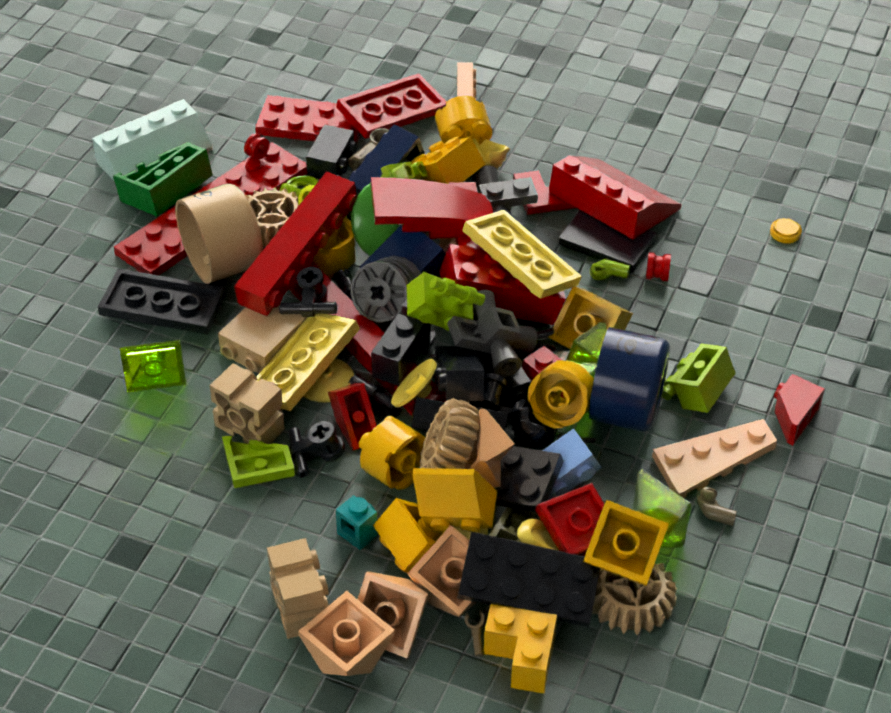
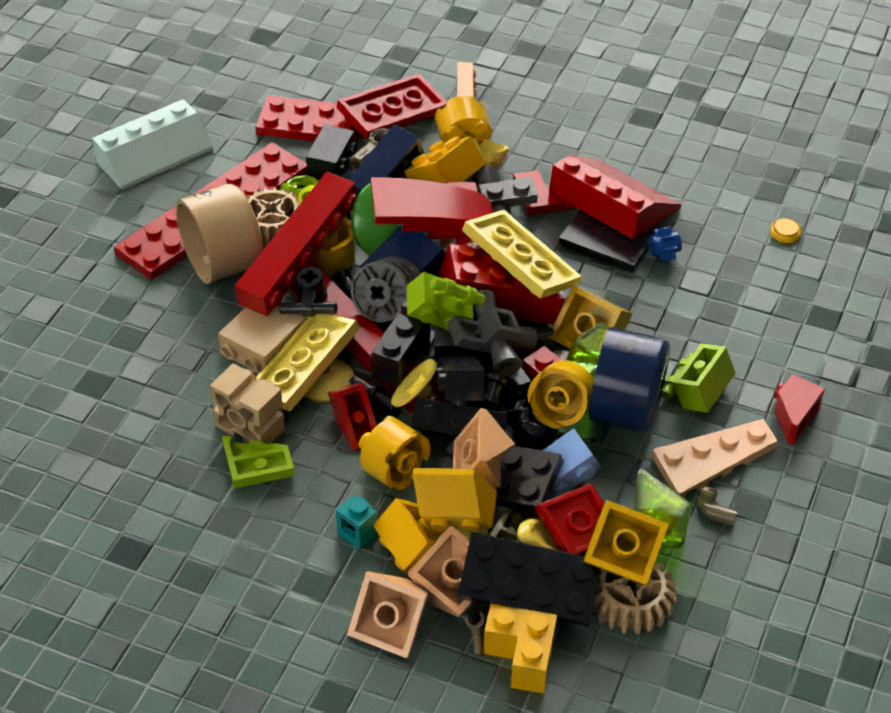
black plate [98,269,226,335] -> none
green wedge [113,142,213,216] -> none
clear neon green slope [120,340,186,393] -> none
red bush [244,133,270,160] -> none
tan brick [267,538,329,639] -> none
black piece [288,421,345,478] -> none
light nougat slope [298,591,395,676] -> none
lime hips [380,161,428,180] -> none
tan gear [419,398,480,469] -> none
lime arm [589,259,631,280] -> none
red wheel [646,252,671,282] -> none
none -> blue gear [648,227,682,261]

